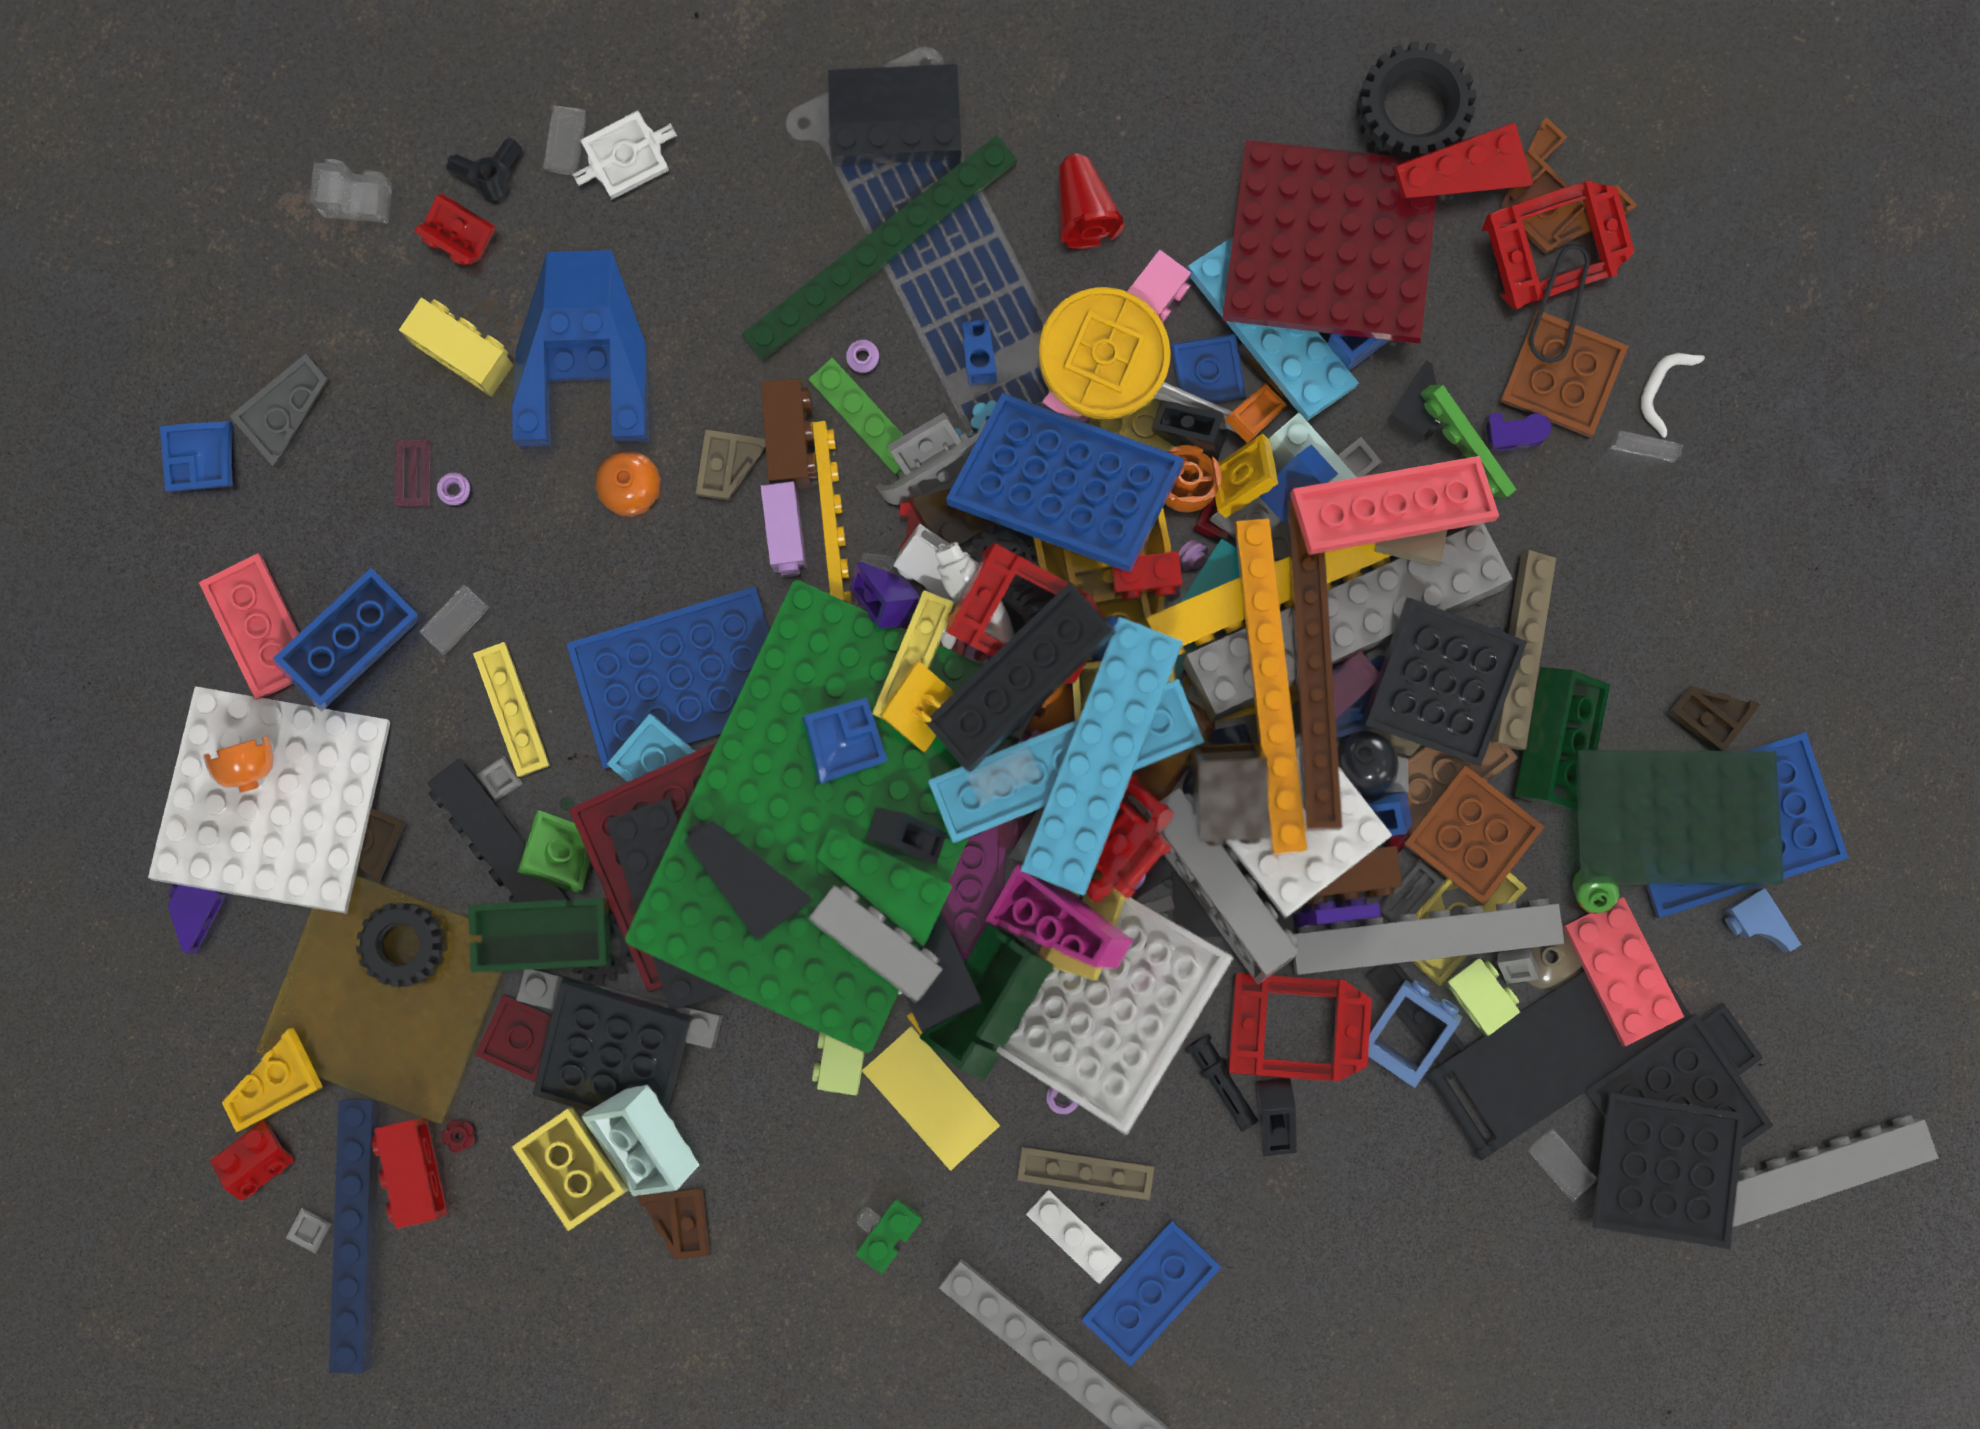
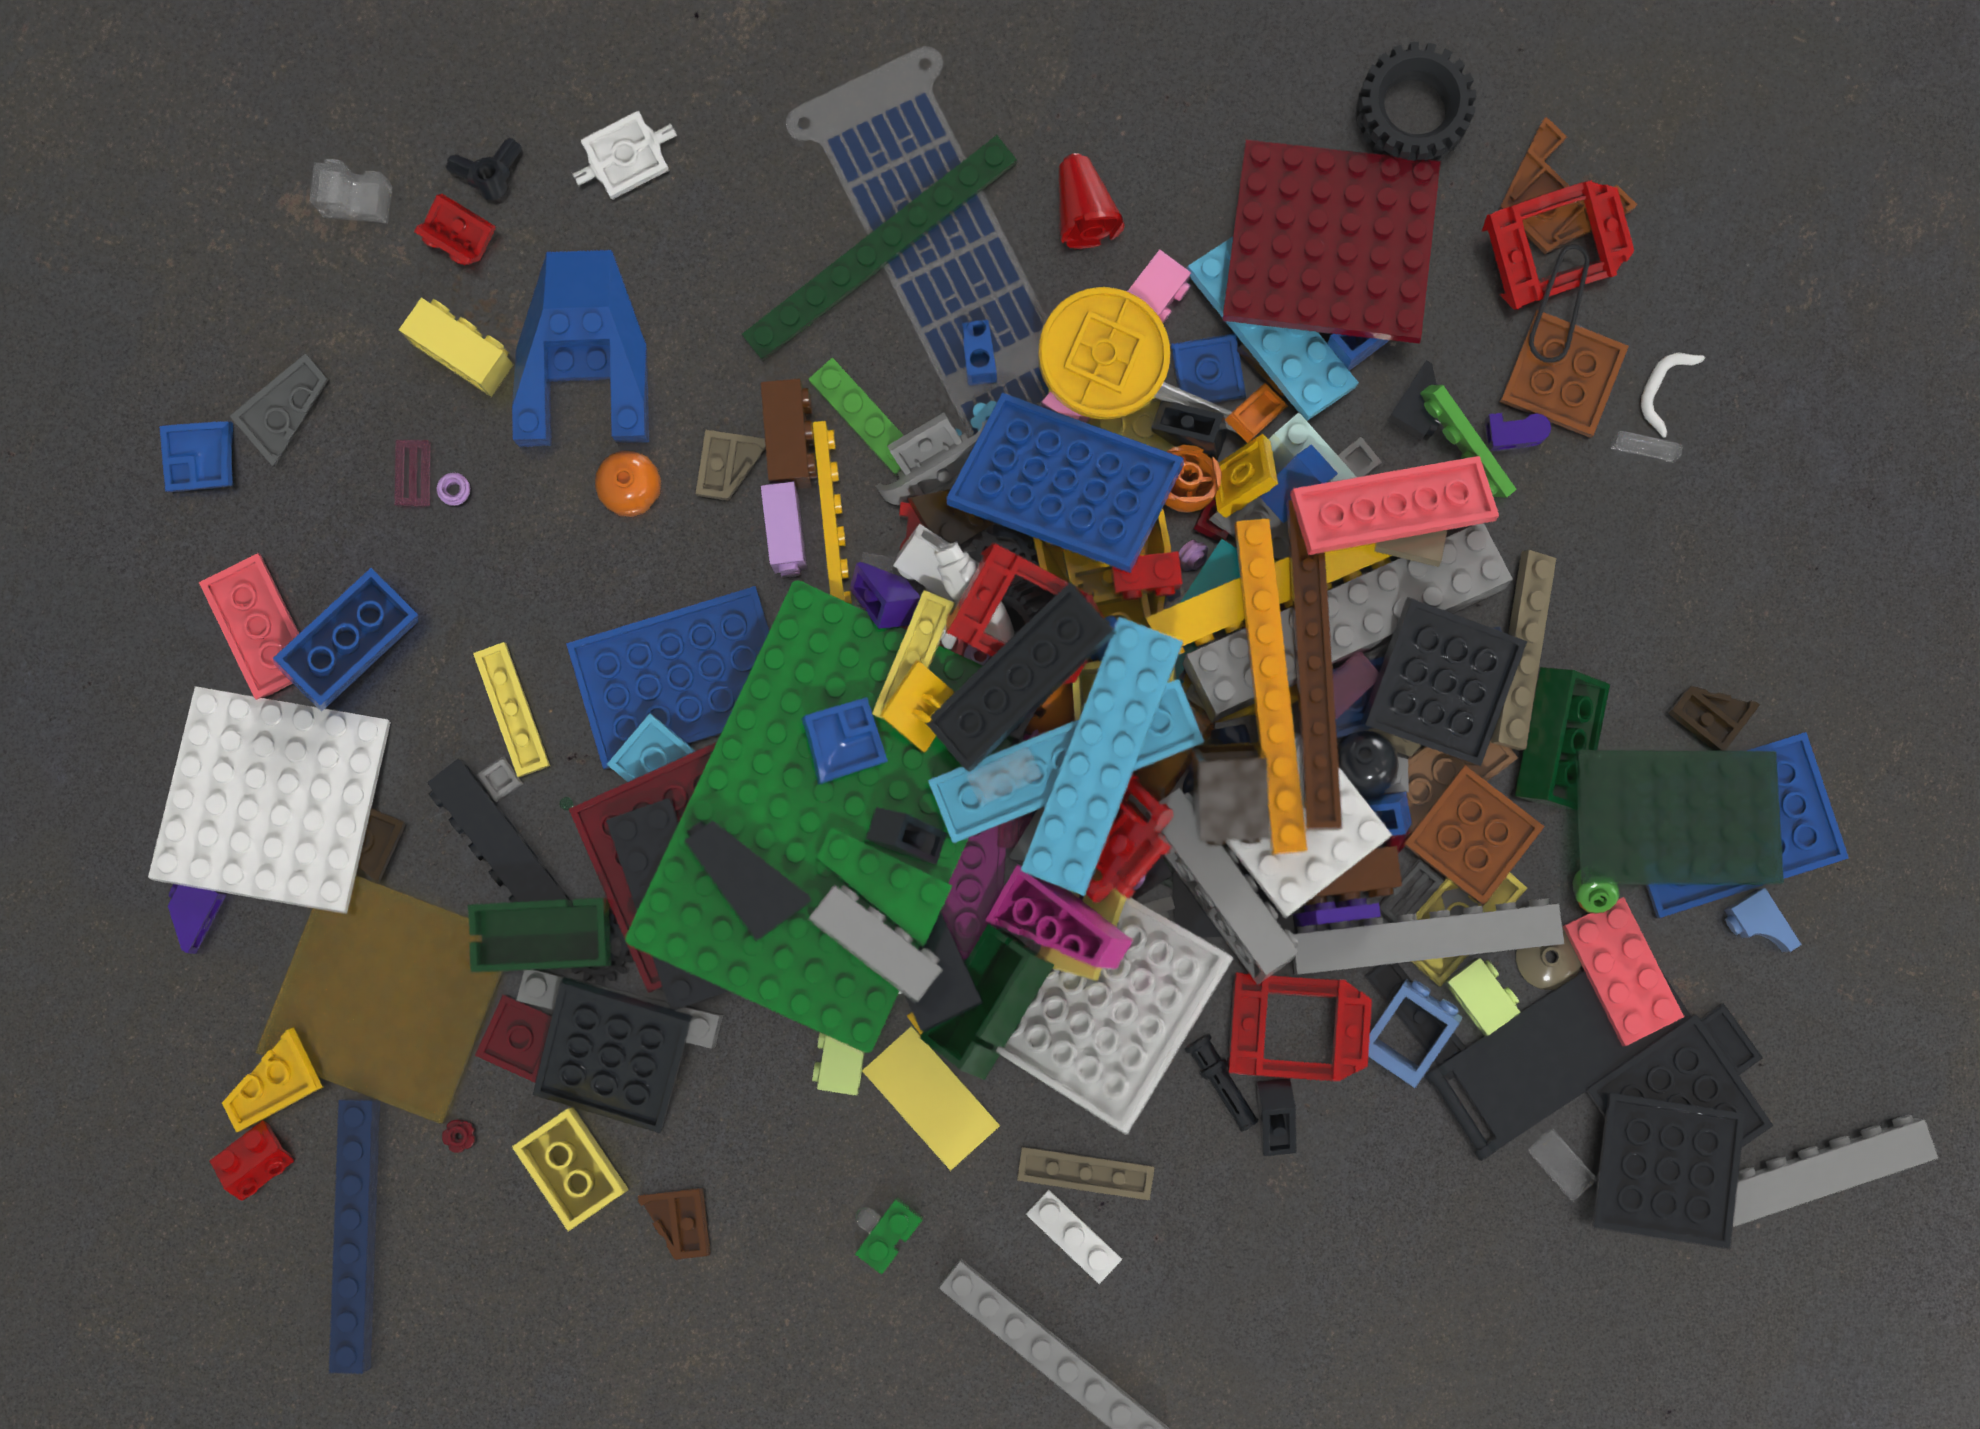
orange cylinder [203,736,274,793] -> none
light grey tile [286,1207,333,1253] -> none
black tyre [356,902,447,987] -> none
red brick [372,1117,448,1229] -> none
clear tile [419,584,490,655] -> none
bright green tile [517,810,591,894] -> none
clear tile [543,105,587,175] -> none
light aqua slope [582,1085,699,1196] -> none
black slope [828,64,962,166] -> none
lavender plate [846,340,879,373] -> none
lavender plate [1046,1086,1078,1114] -> none
blue plate [1081,1220,1222,1367] -> none
red wing [1392,123,1533,198] -> none
light grey plate [1497,948,1540,984] -> none

